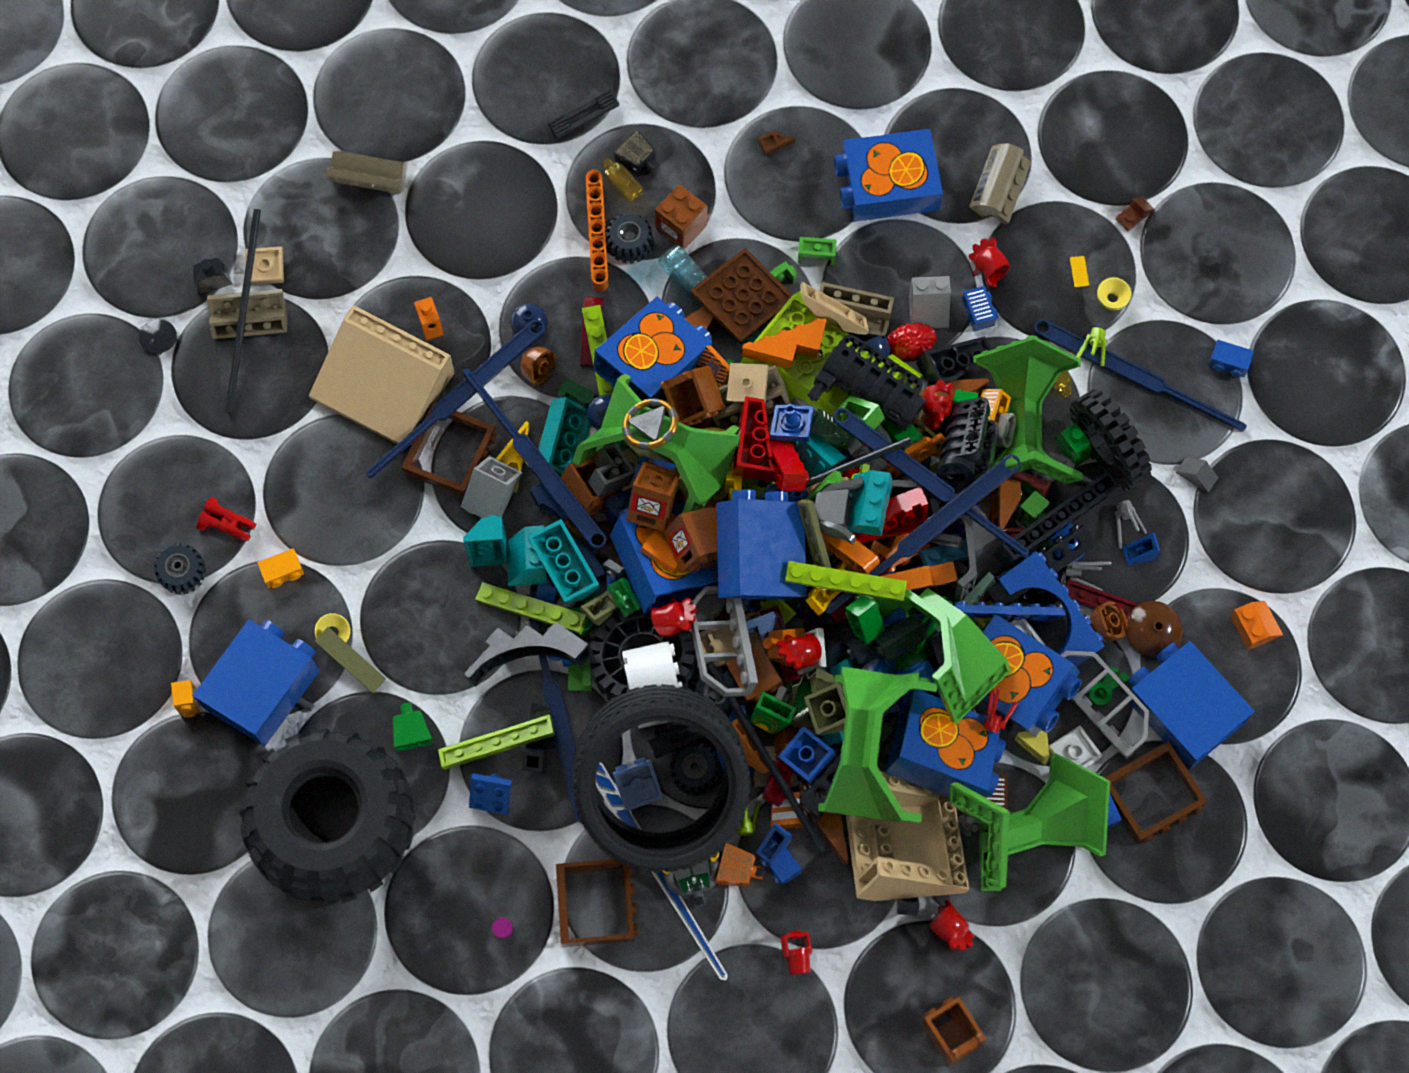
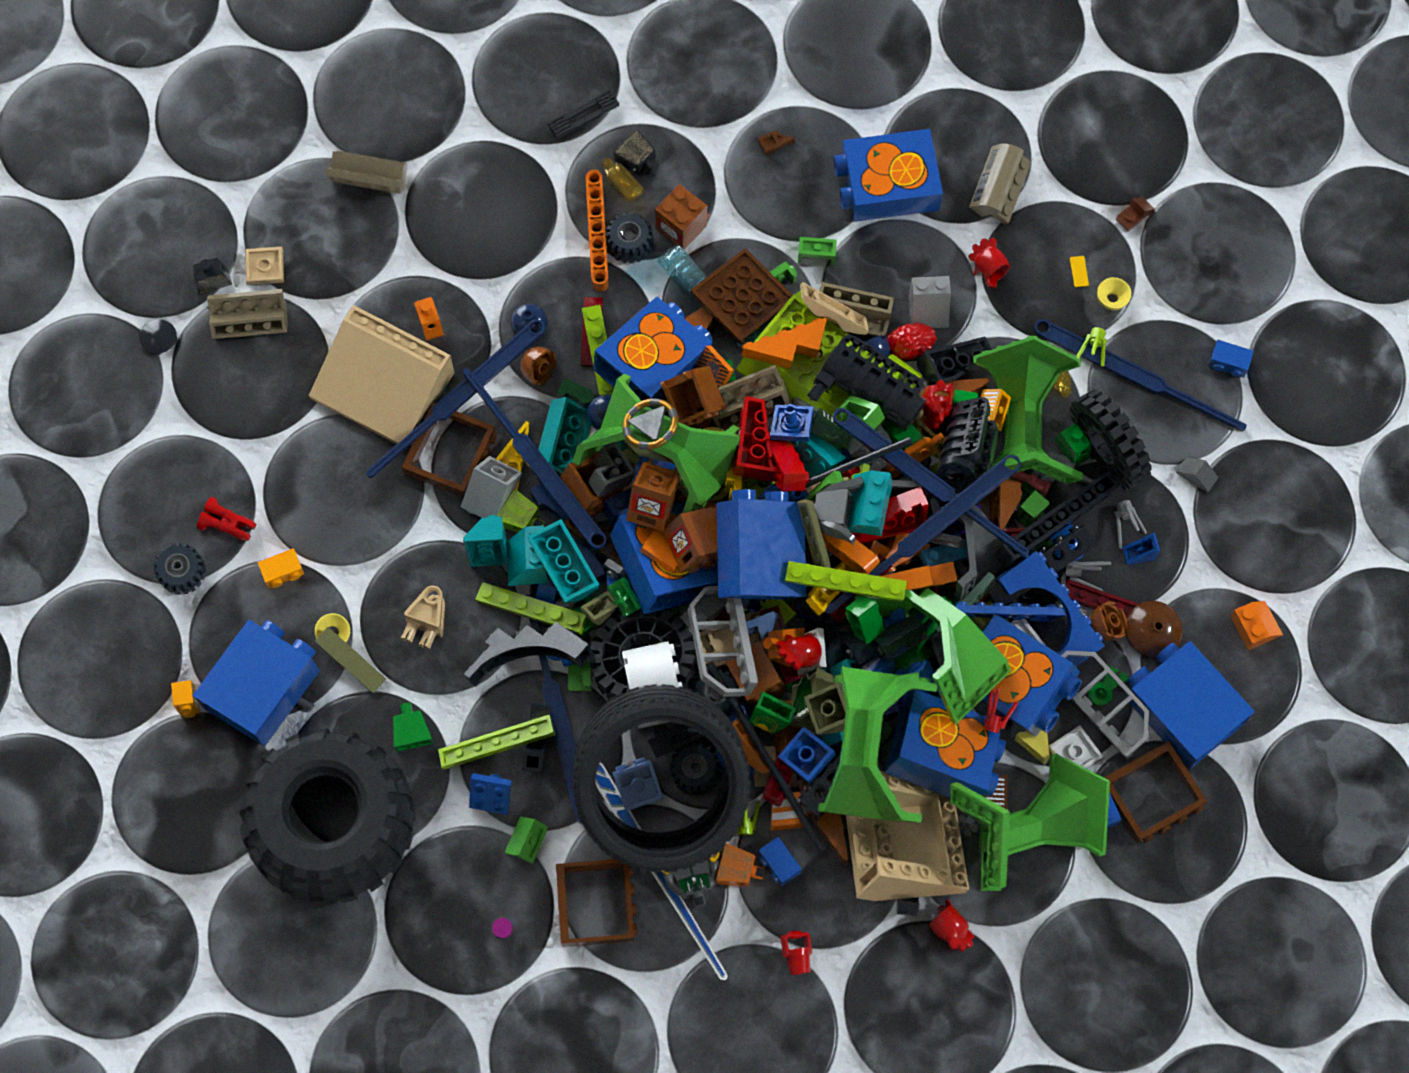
black piece [225,209,261,413] -> none
red piece [649,598,697,637] -> none
tan plate [727,363,769,403] -> none
blue slope [756,823,792,865] -> none
dark grey plate [775,685,792,704] -> none
dark orange container [921,997,986,1067] -> none
blue brick [962,286,998,332] -> none
light grey beam [996,413,1016,448] -> none
none -> tan piece [401,585,445,650]
none -> lime torso [497,489,545,533]
none -> bright green panel [505,817,548,864]

